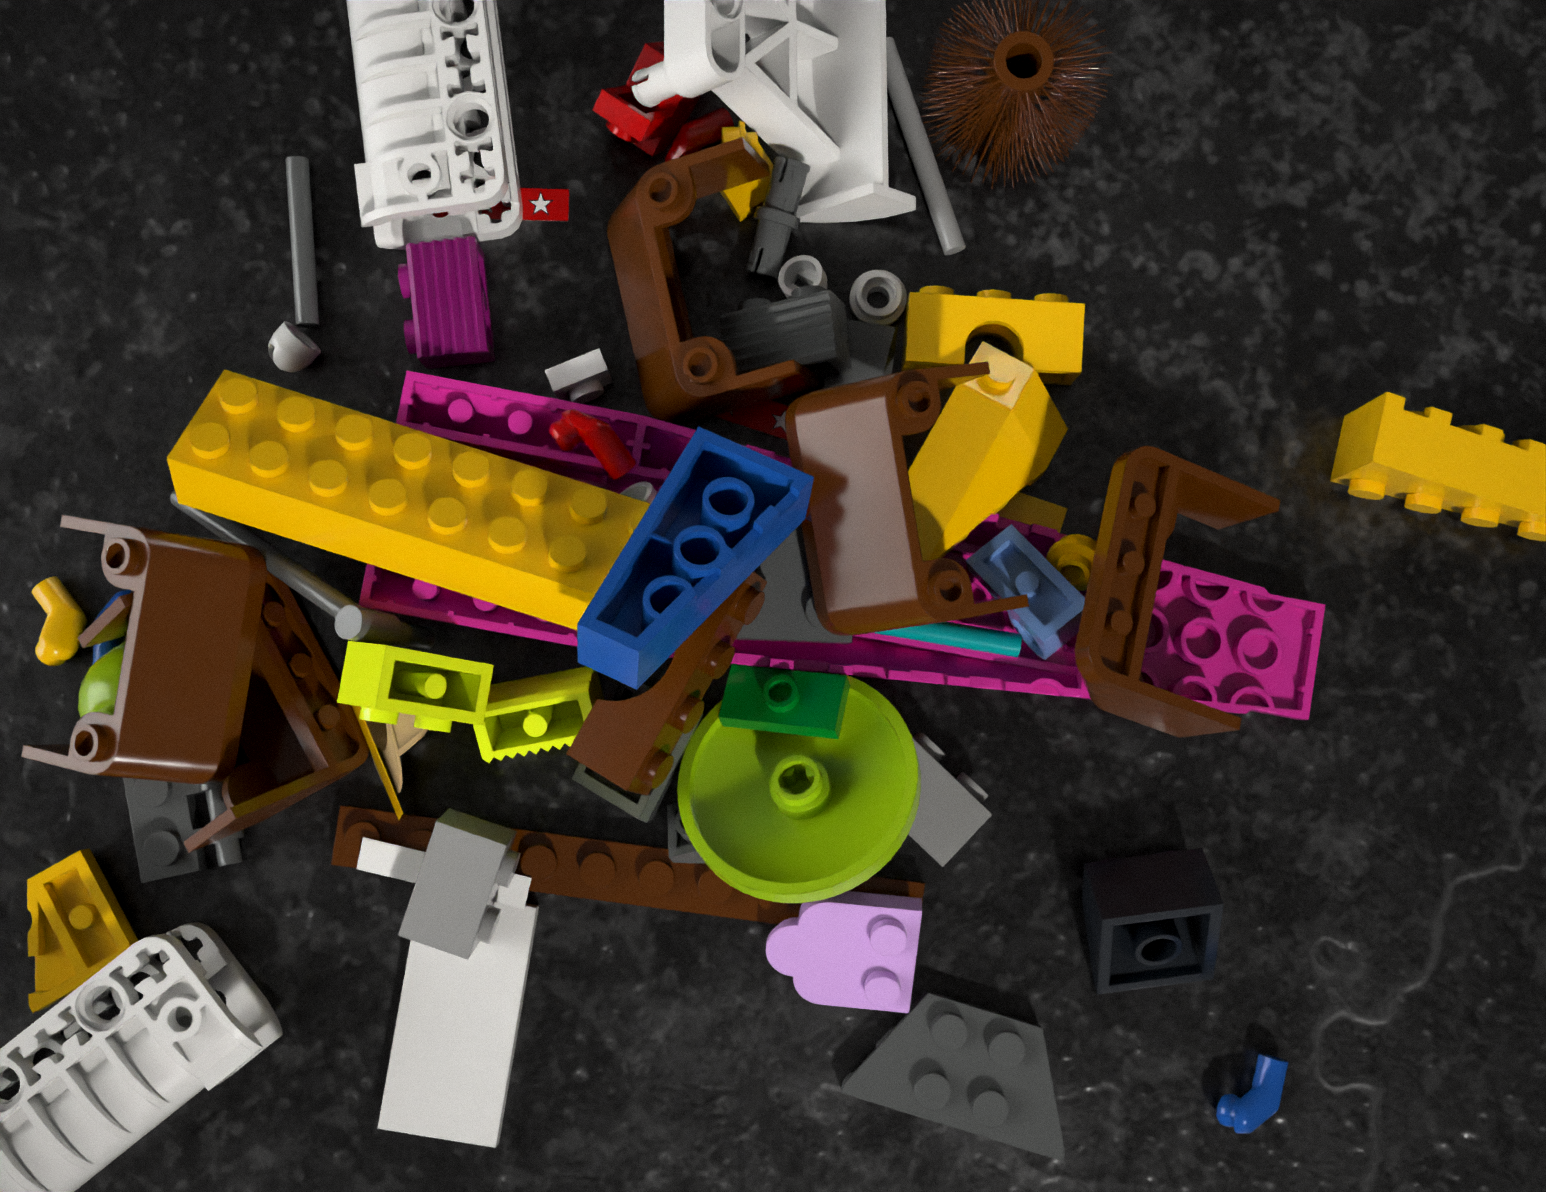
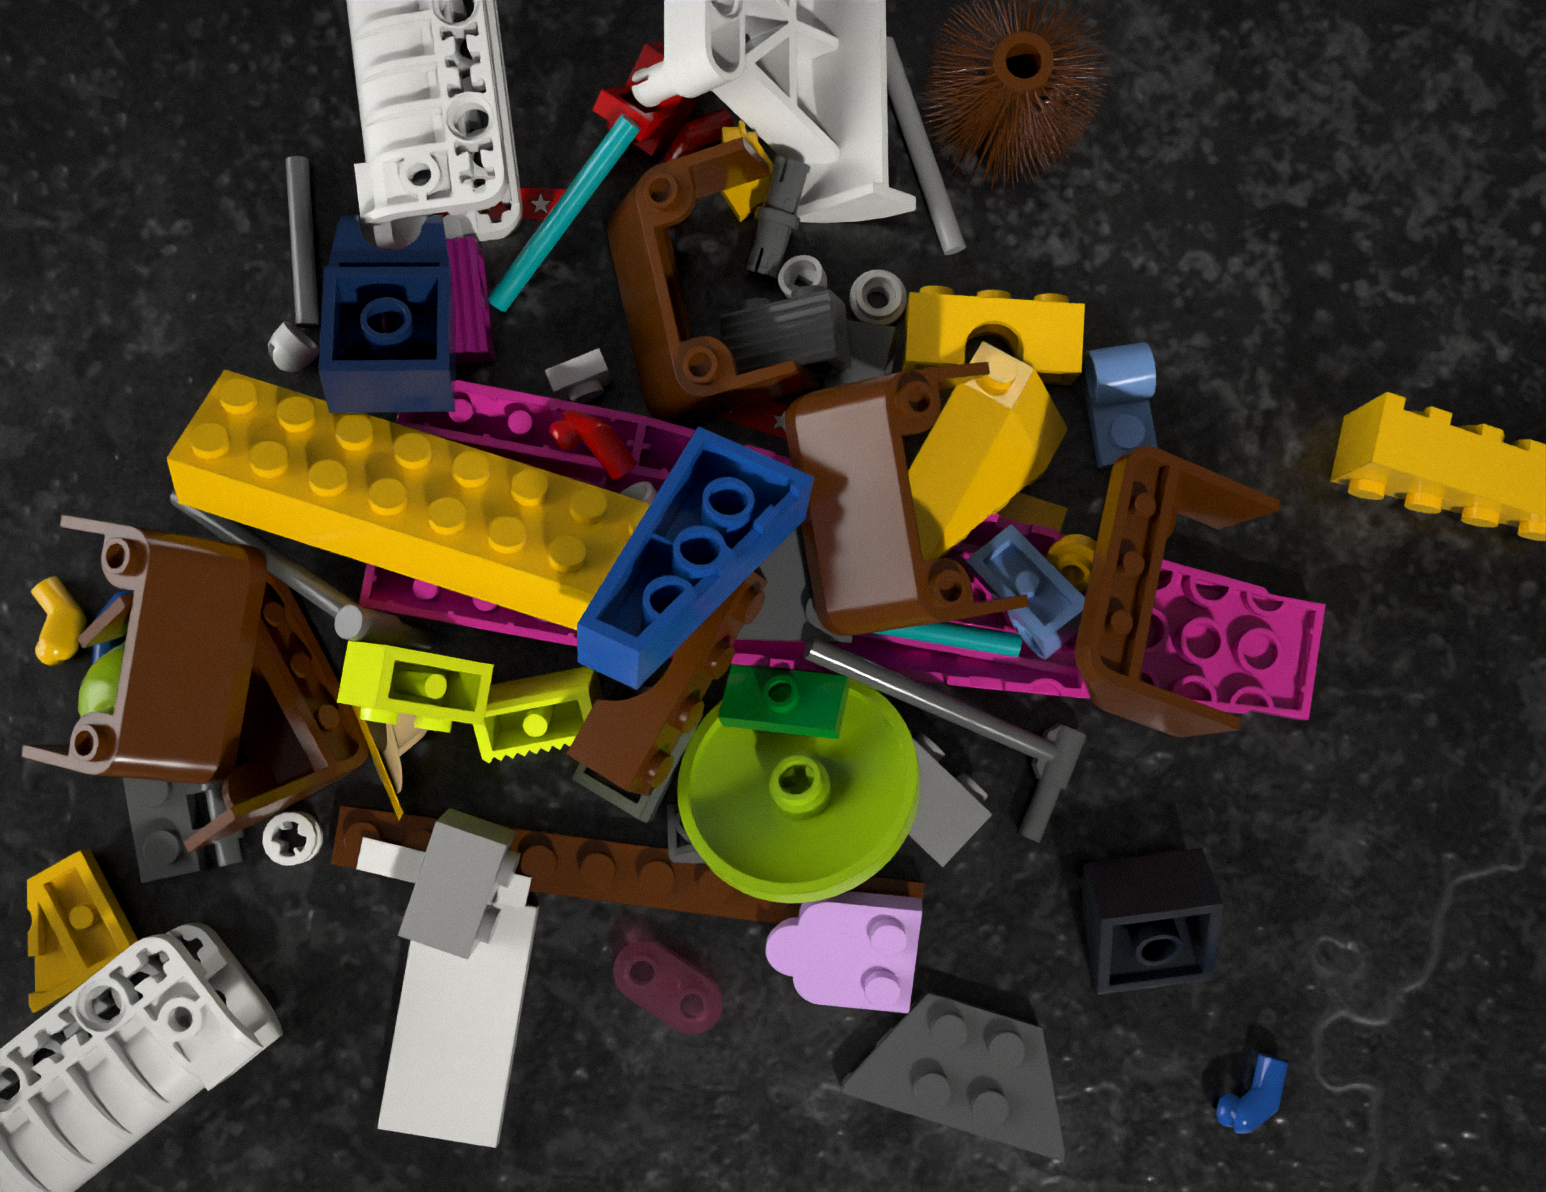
none -> white bush [263,811,323,865]
none -> dark blue brick [318,215,456,413]
none -> teal bar [487,113,641,312]
none -> clear pink plate [613,938,723,1035]
none -> dark grey bar [803,636,1087,843]
none -> medium blue plate [1081,342,1157,470]

